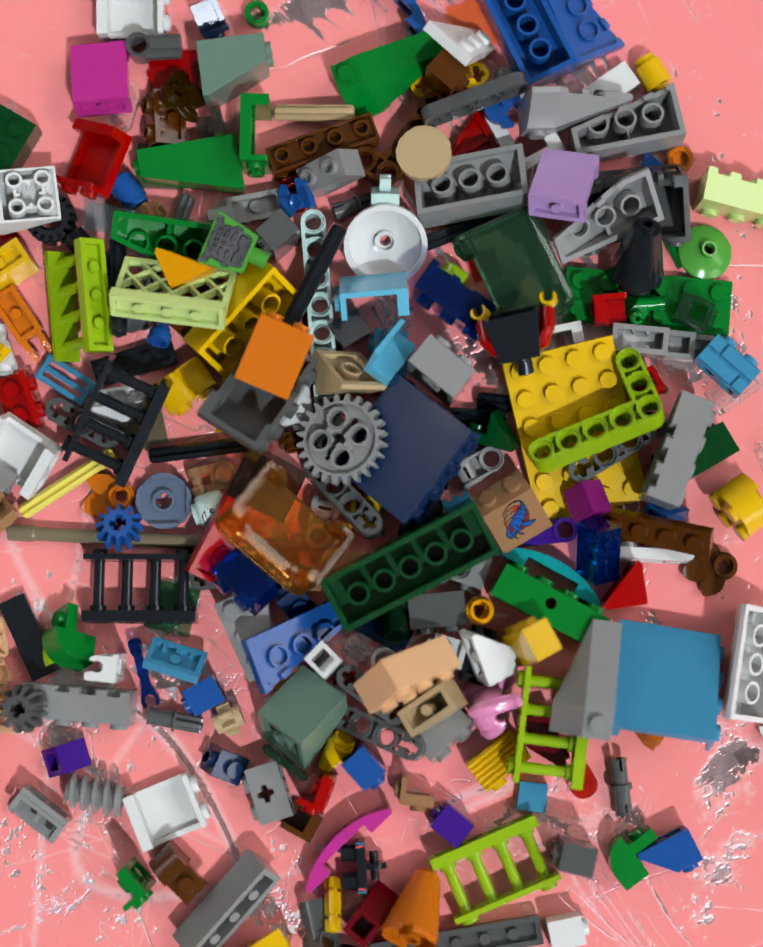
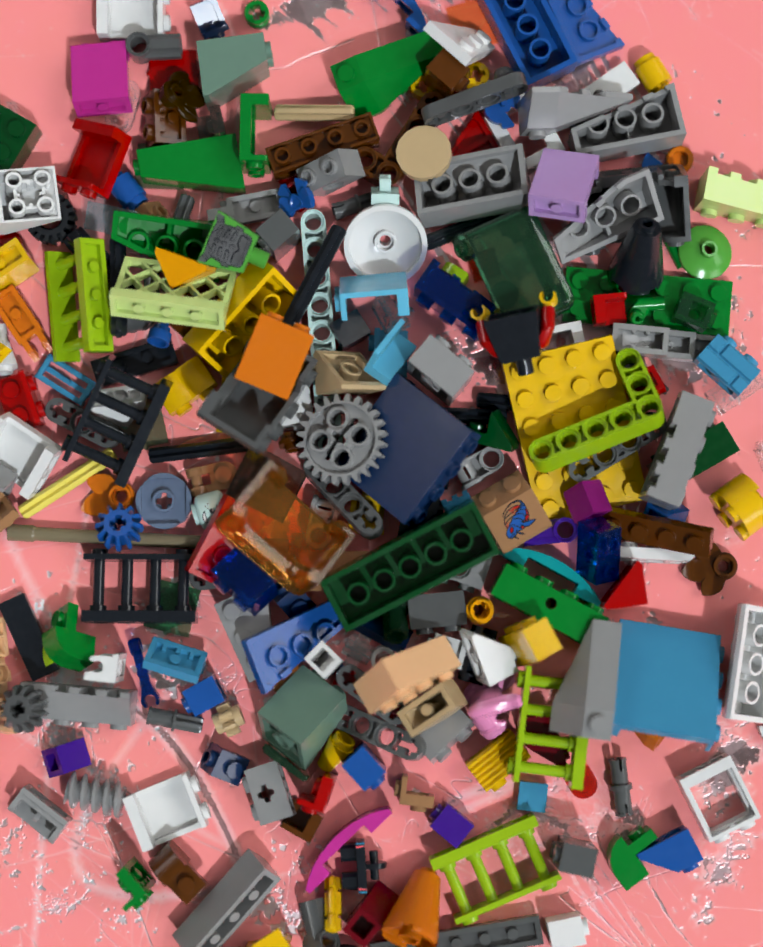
none -> white window [675,753,761,844]

